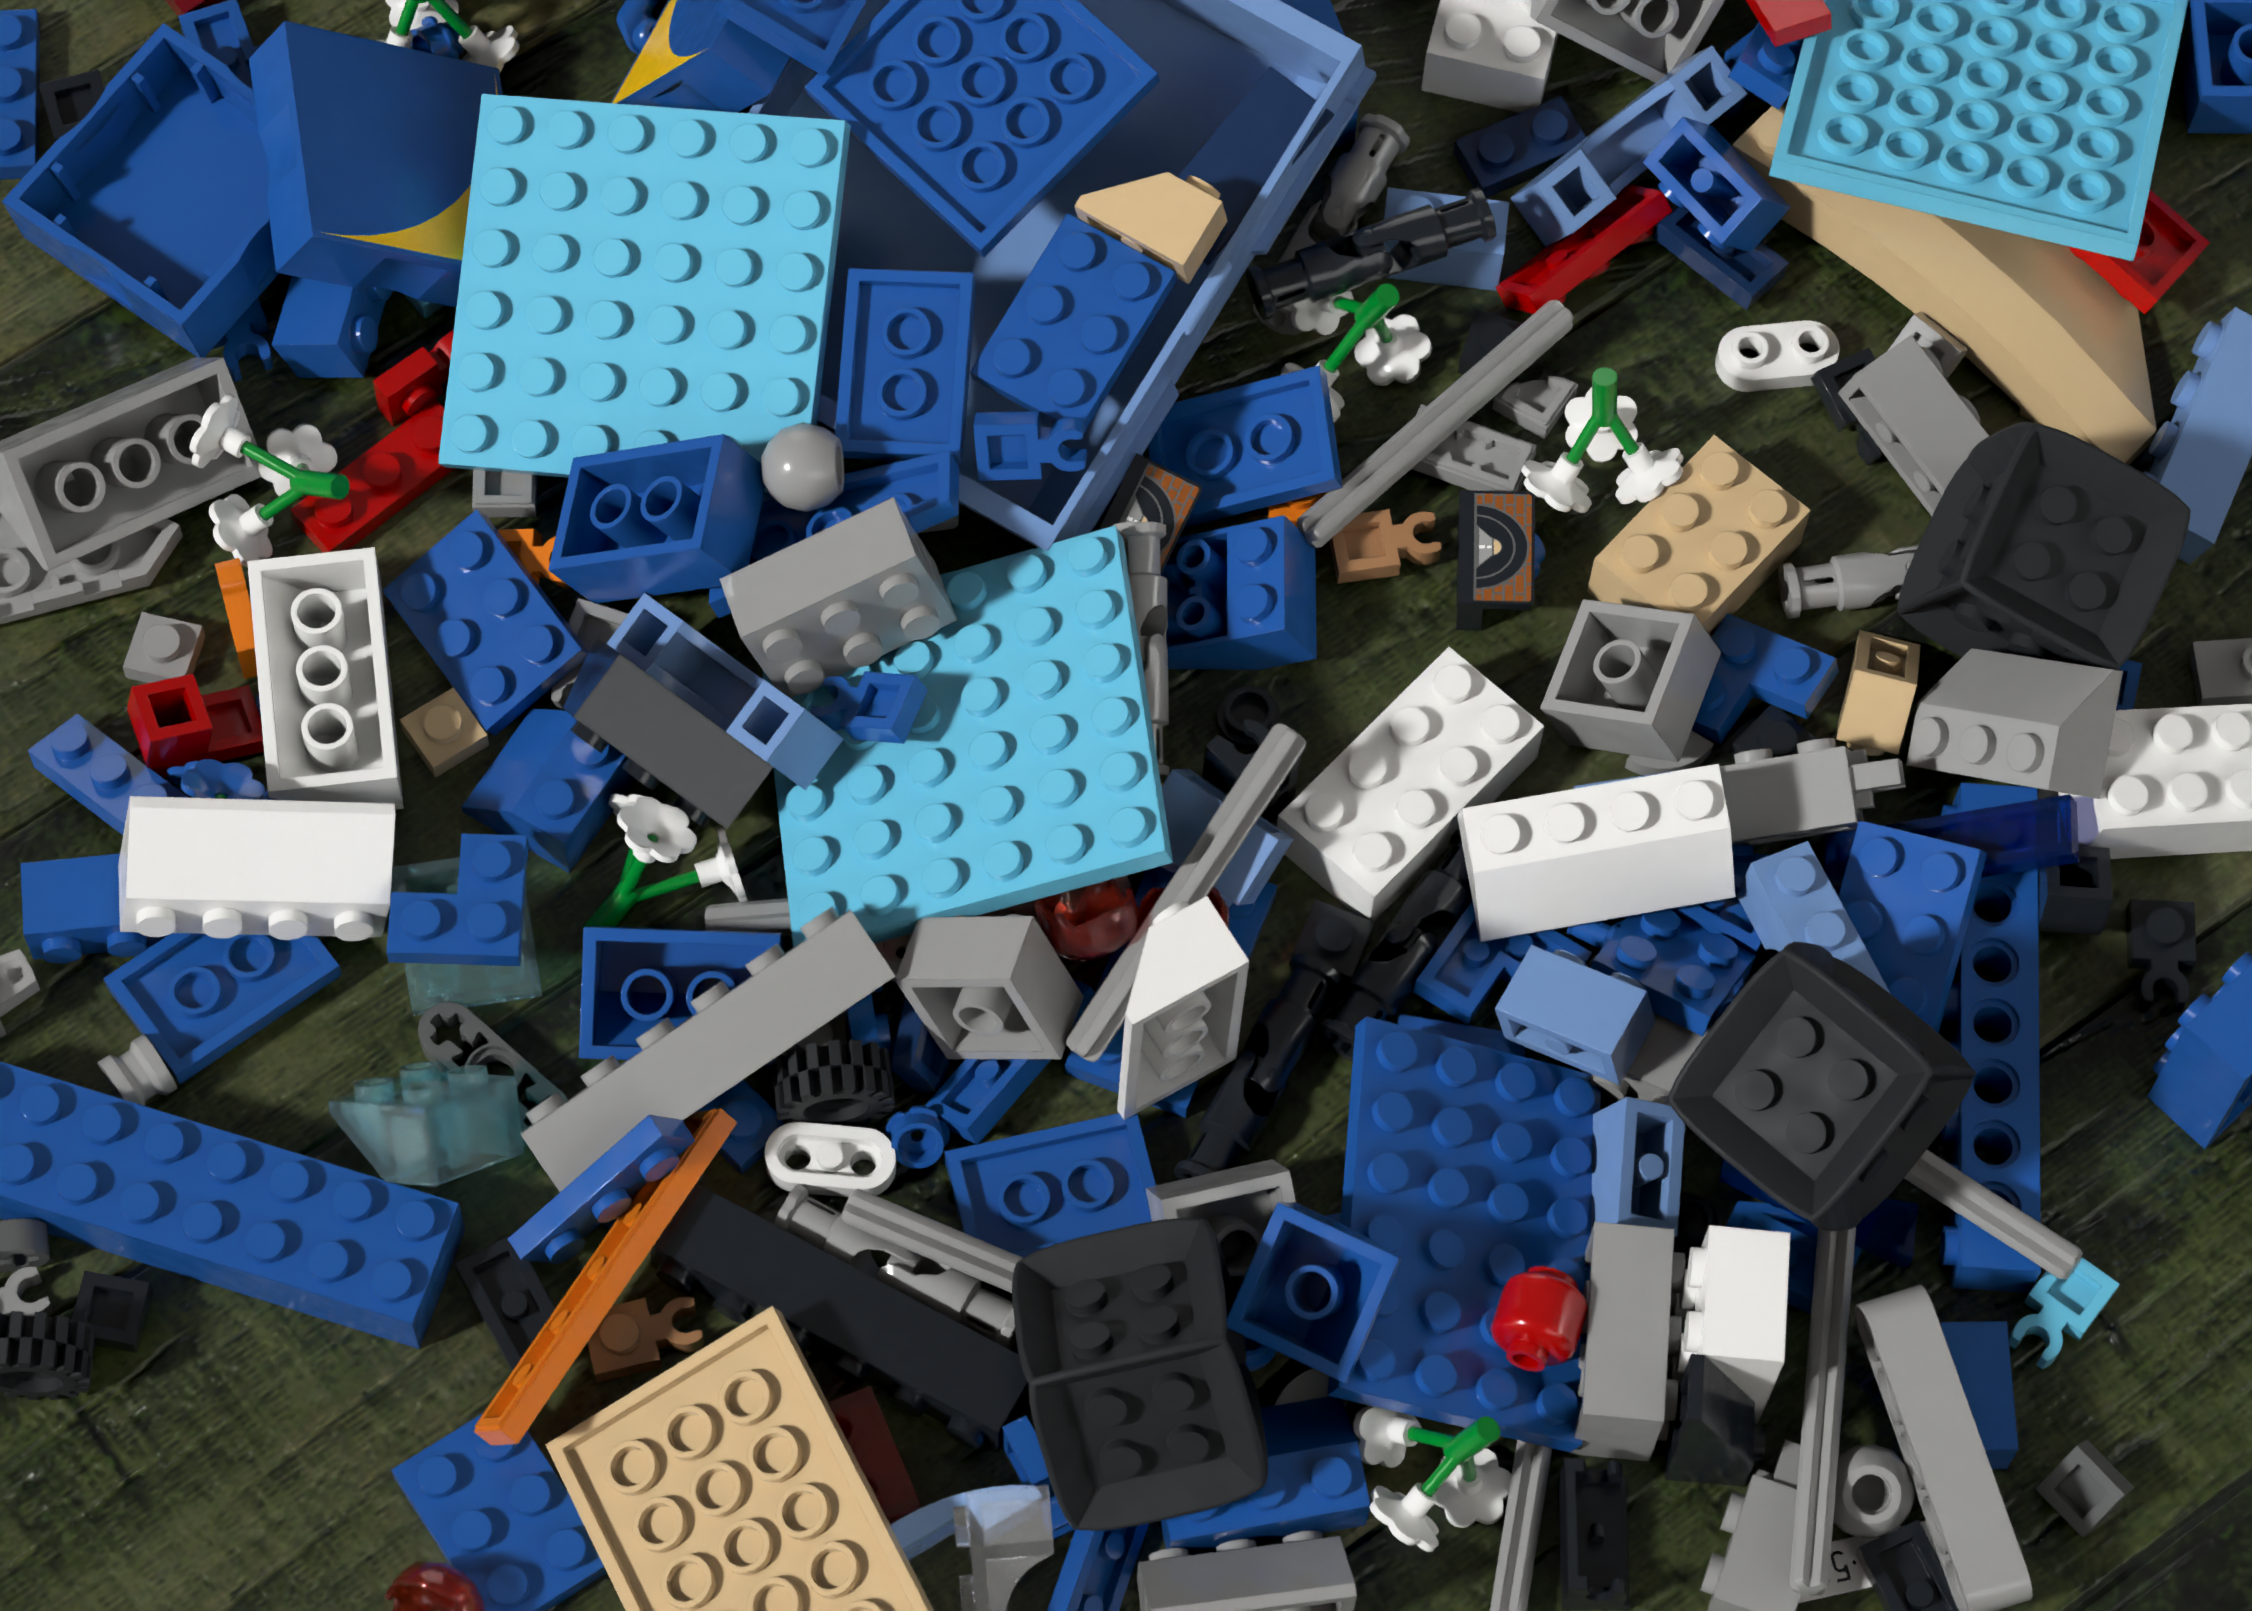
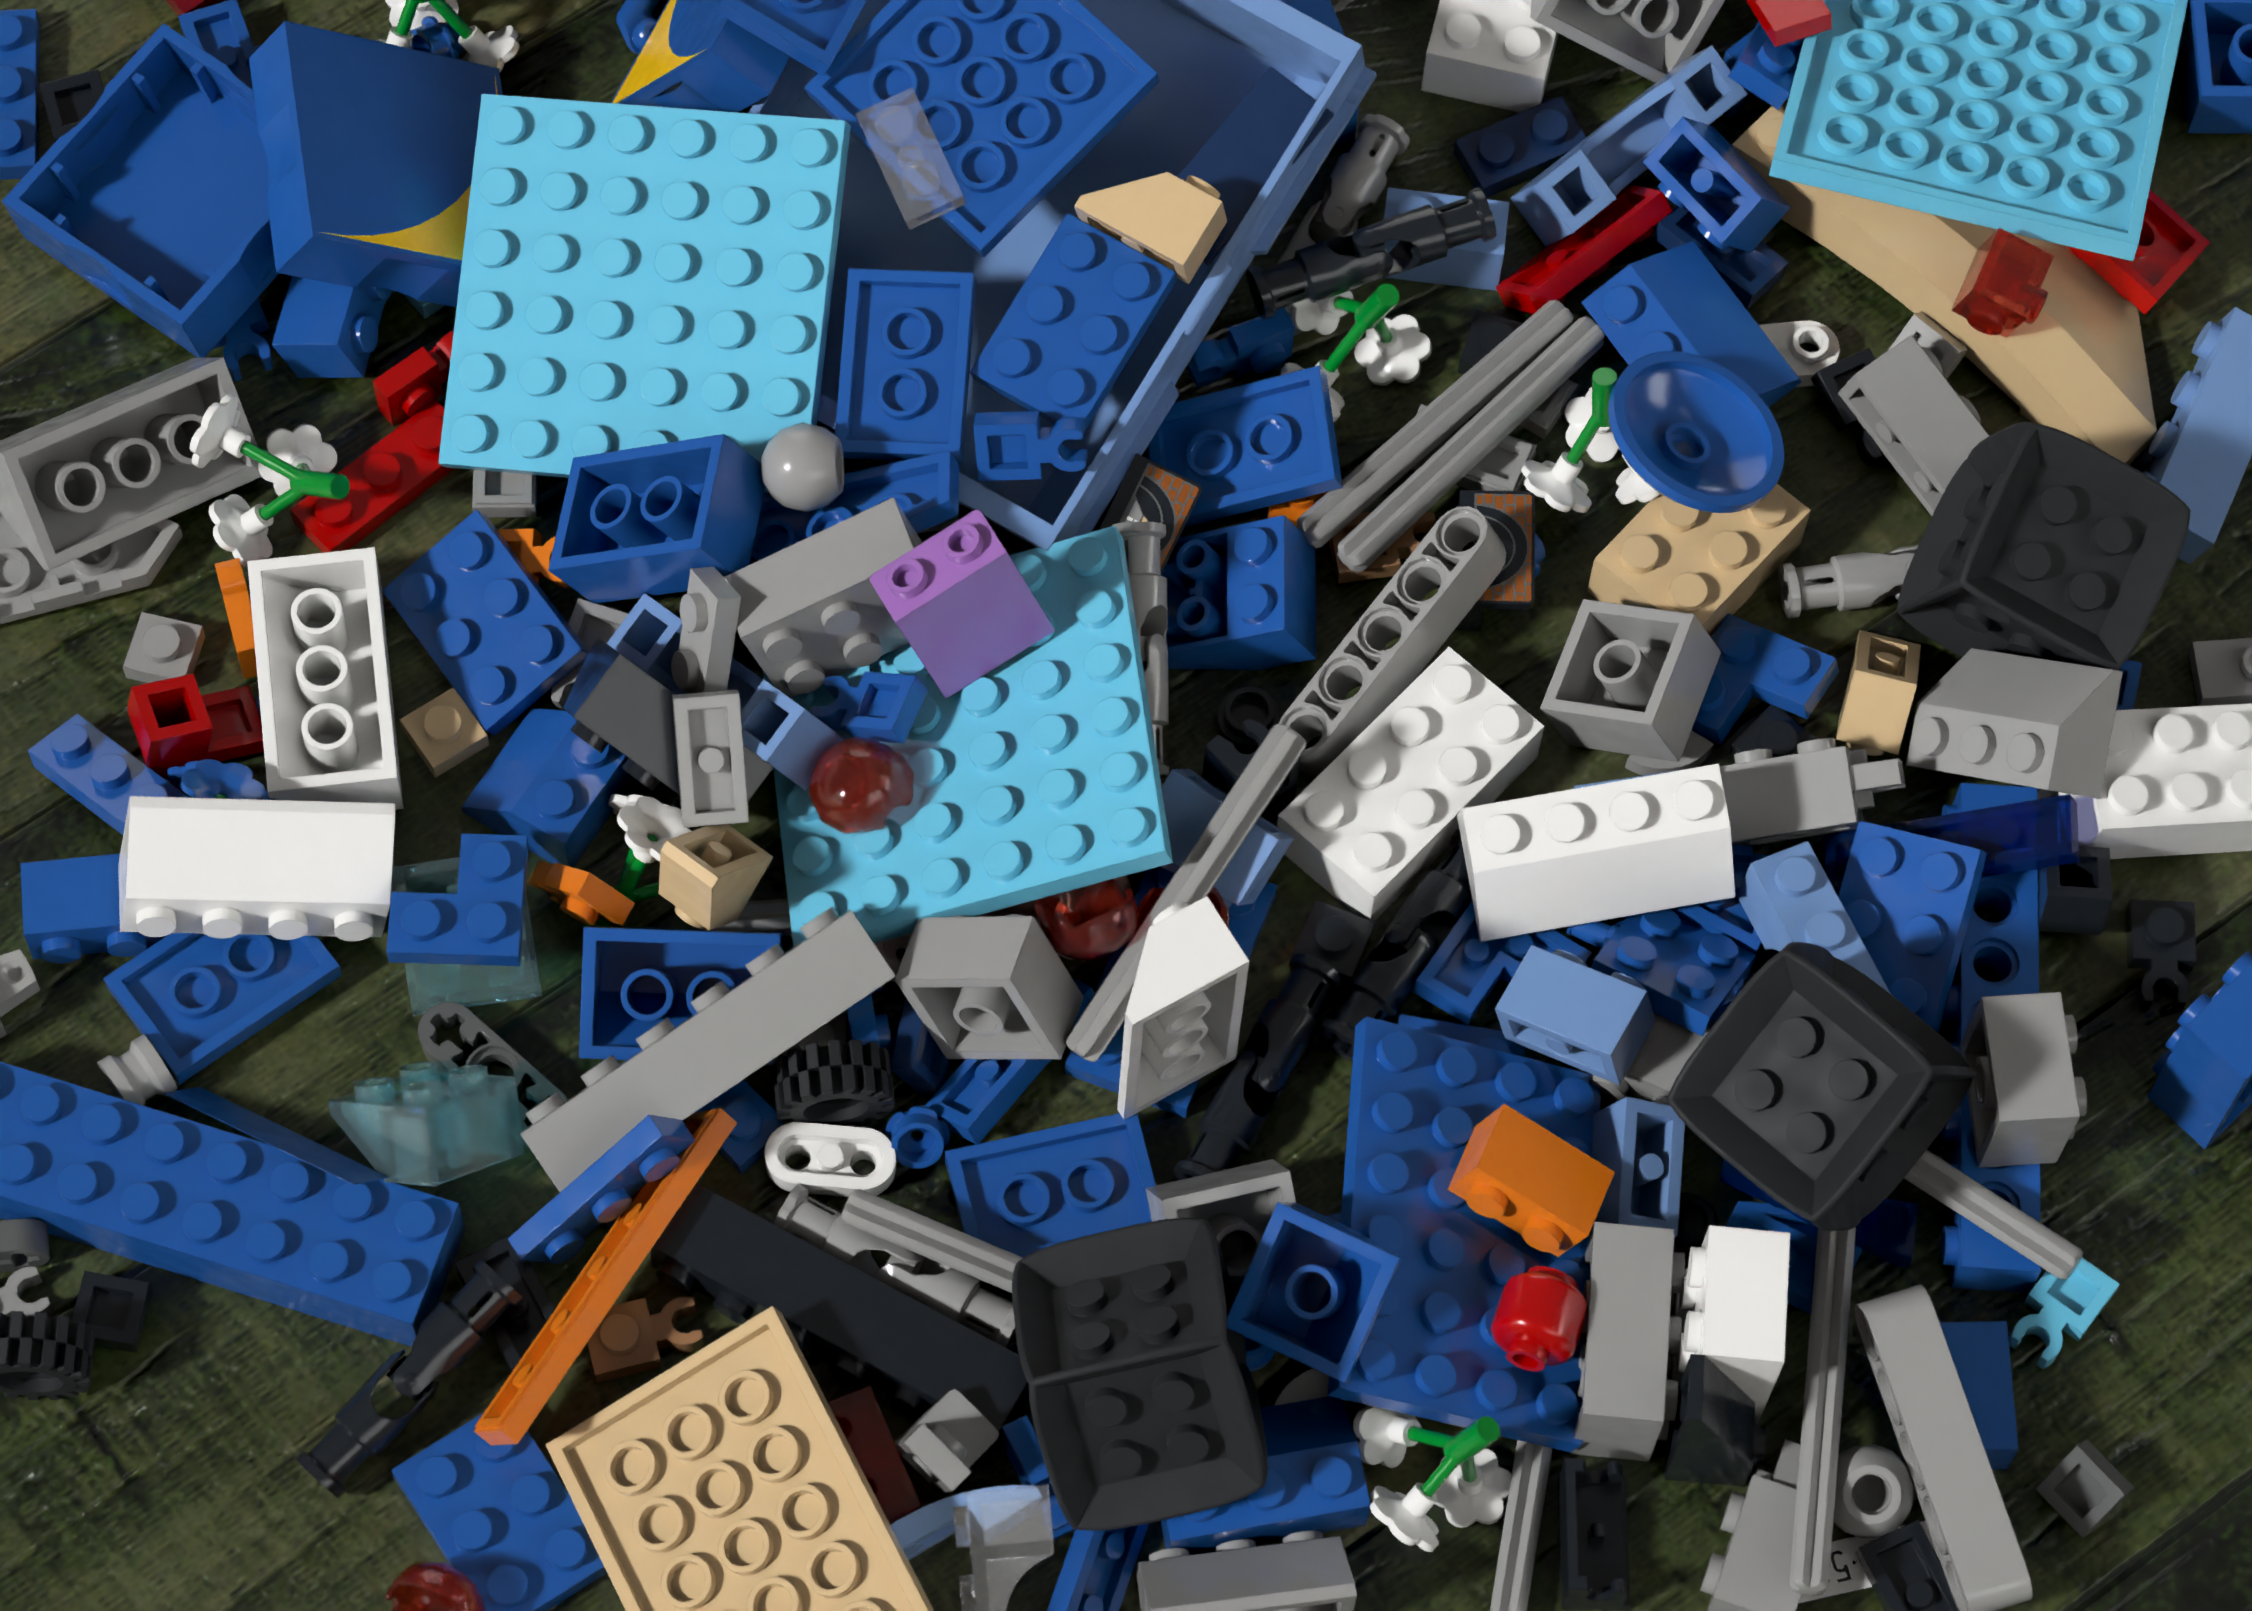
none -> blue sticker [164,1087,388,1185]
none -> black piece [295,1259,525,1499]
none -> orange plate [527,860,635,926]
none -> tan slope [659,824,773,931]
none -> light grey plate [671,566,741,694]
none -> light grey plate [672,690,749,828]
none -> clear red hair [808,736,914,834]
none -> clear plate [855,87,966,230]
none -> medium lavender panel [870,510,1055,699]
none -> light grey slope [891,1389,999,1493]
none -> blue plate [1187,307,1295,387]
none -> light grey beam [1279,506,1506,780]
none -> light grey axle [1337,316,1605,573]
none -> orange brick [1447,1104,1615,1257]
none -> blue slope [1581,241,1802,408]
none -> blue dish [1608,351,1784,513]
none -> clear red brick [1951,228,2054,338]
none -> light grey brick [1960,992,2087,1168]

